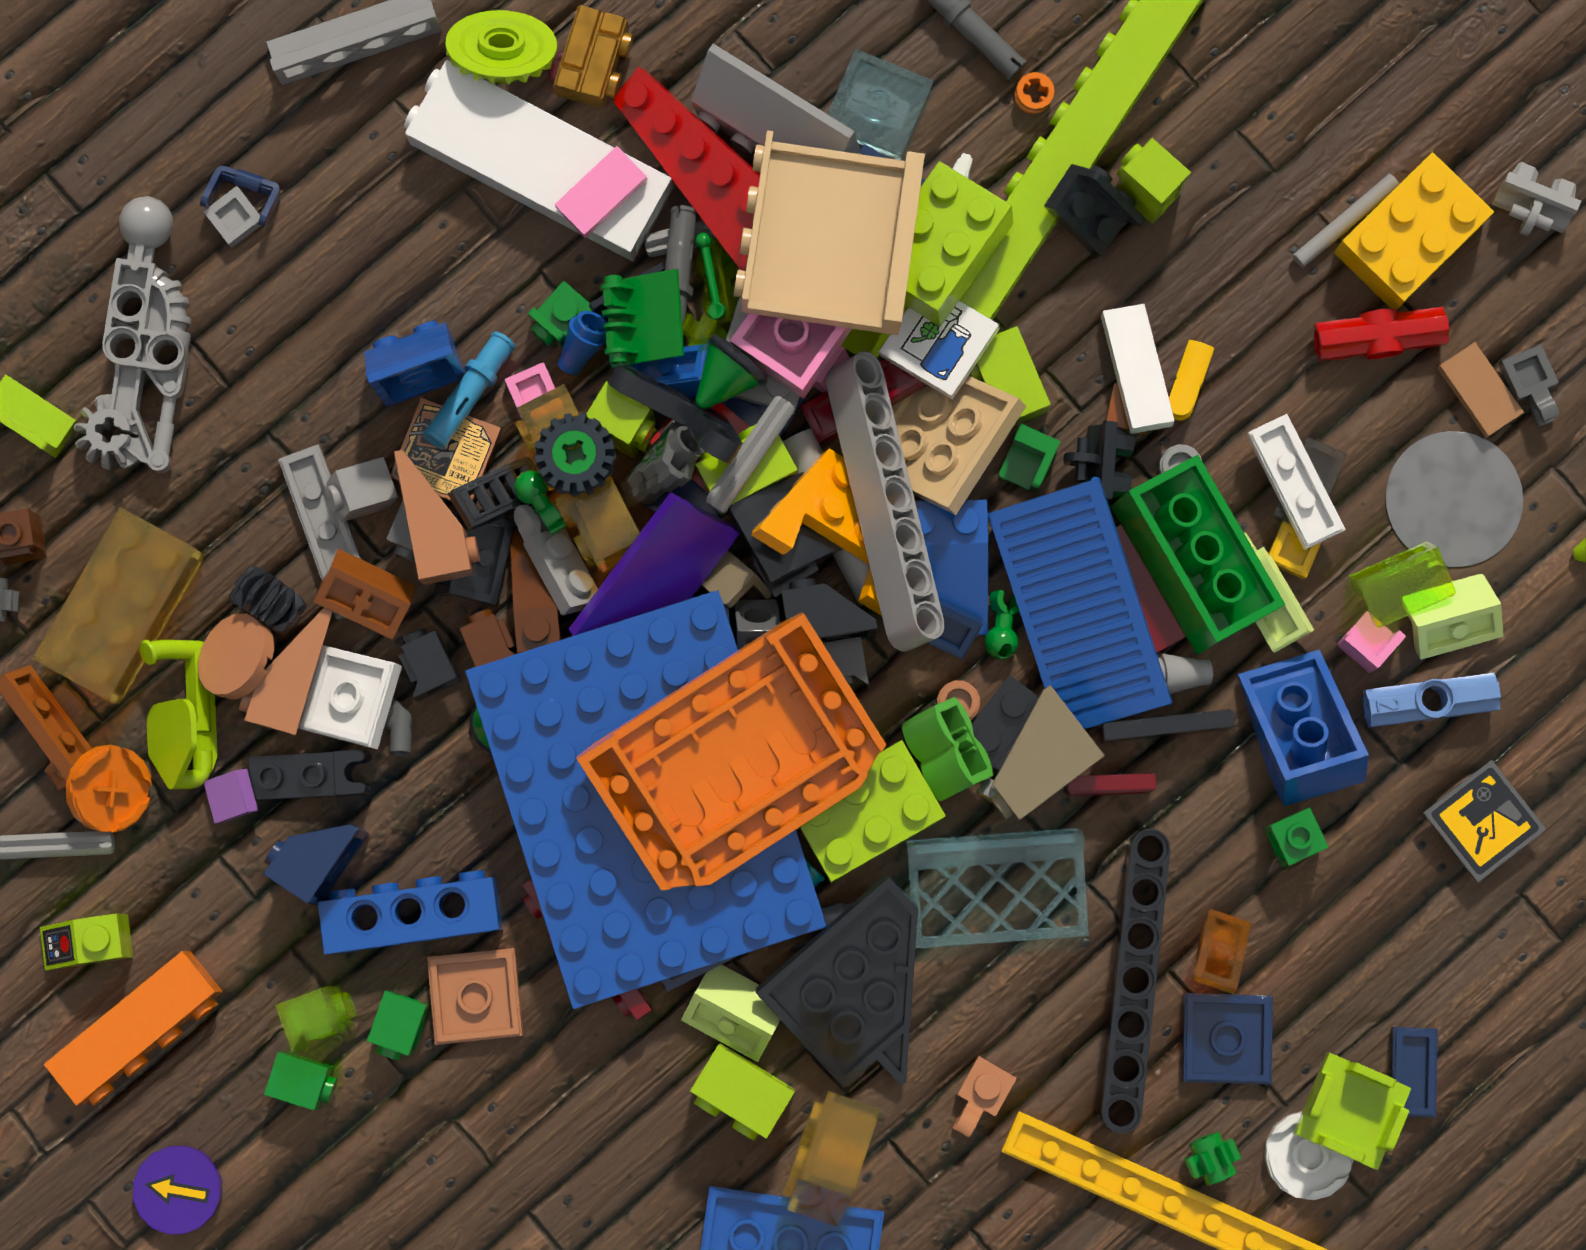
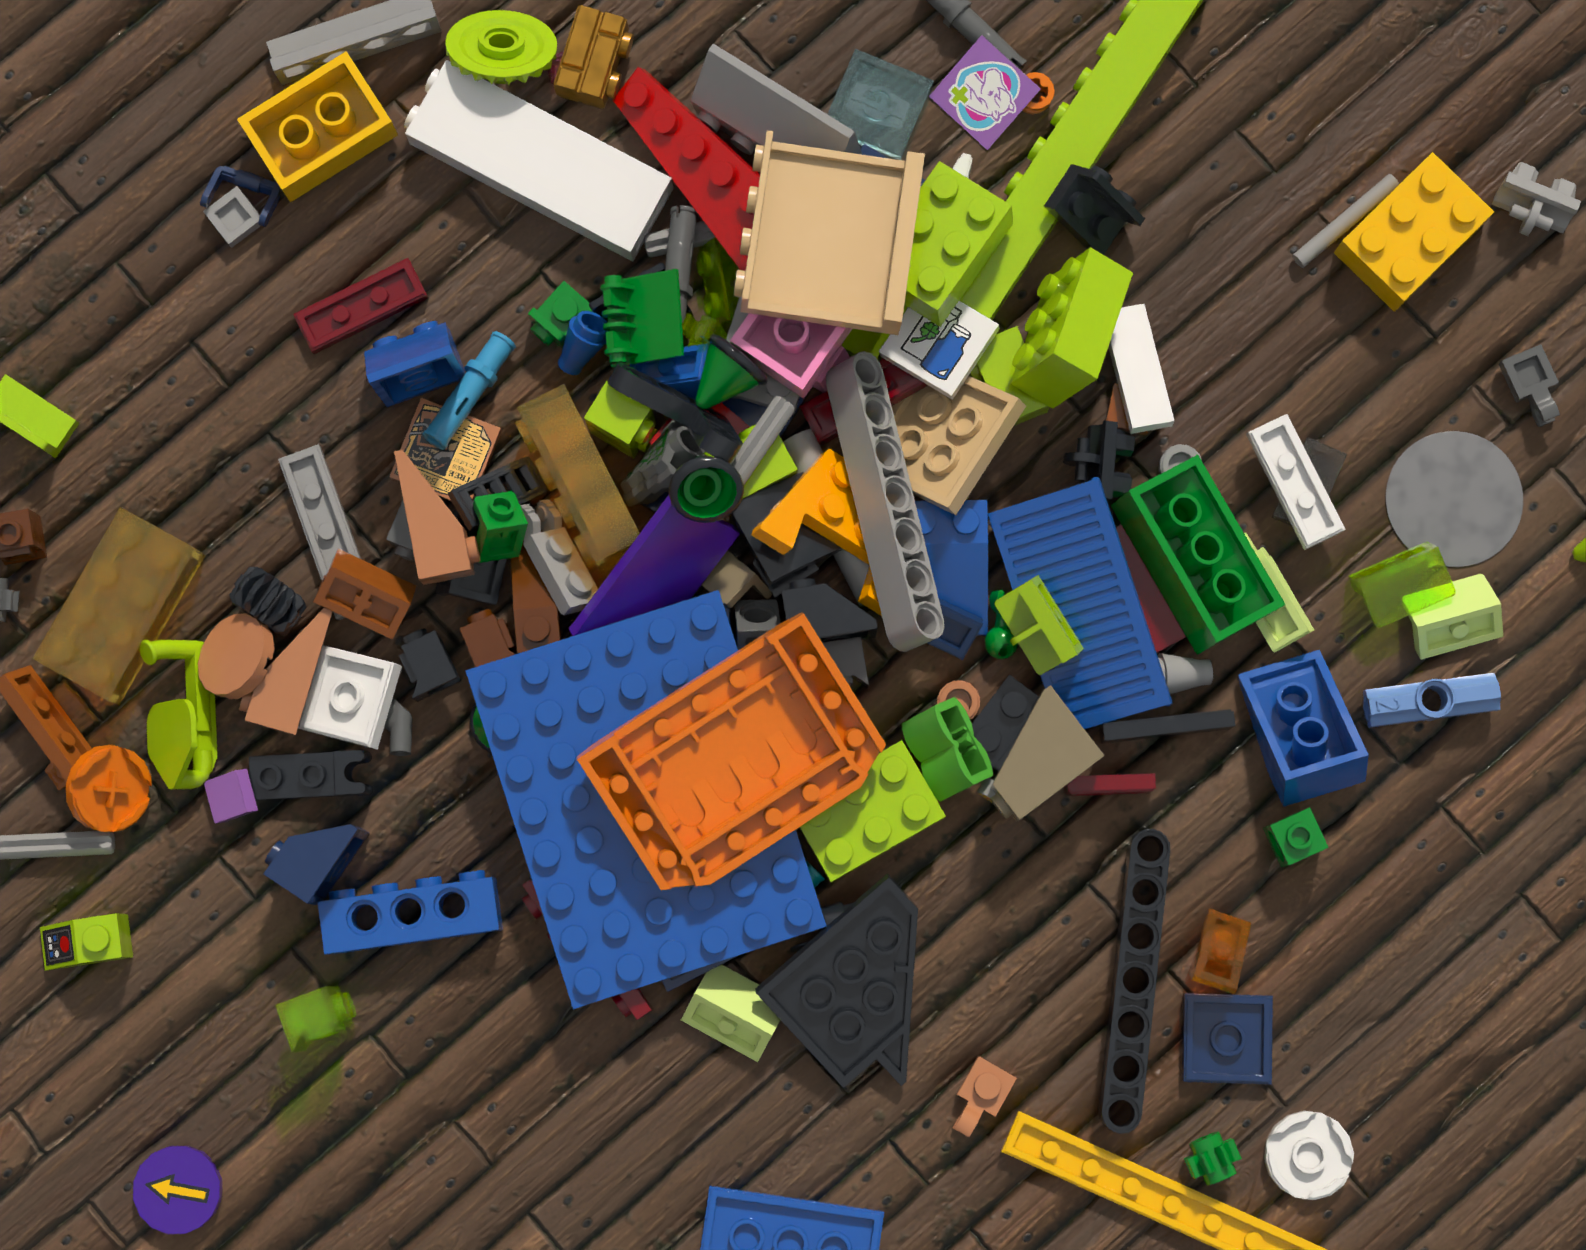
orange brick [44,951,223,1106] -> none
light grey arm [74,196,192,473] -> none
green brick [264,1051,338,1111] -> none
light grey brick [325,457,398,522] -> none
green brick [367,991,431,1061] -> none
nougat tile [427,948,524,1045] -> none
bright pink tile [505,362,562,421] -> none
green arm [514,470,567,535] -> none
black wheel [534,413,616,497] -> none
bright pink tile [554,146,647,238] -> none
lime brick [690,1043,795,1141] -> none
green hinge [695,233,727,320] -> none
clear yellow brick [782,1091,881,1227] -> none
clear light blue fence [906,828,1089,948] -> none
green panel [999,424,1061,494] -> none
lime brick [1116,138,1191,224] -> none
yellow bar [1169,340,1214,421] -> none
yellow tile [1268,521,1322,579] -> none
lime panel [1293,1052,1411,1170] -> none
red piece [1313,307,1449,361] -> none
bright pink panel [1336,611,1406,673] -> none
dark blue tile [1390,1027,1438,1118] -> none
piece [1423,760,1547,883] -> none
medium nougat tile [1437,342,1524,438] -> none
none -> yellow brick [237,51,398,203]
none -> dark red tile [293,258,428,354]
none -> green bracket [473,491,528,563]
none -> hat [669,454,744,523]
none -> sticker [929,35,1040,150]
none -> lime panel [995,575,1084,675]
none -> lime brick [1010,247,1133,408]

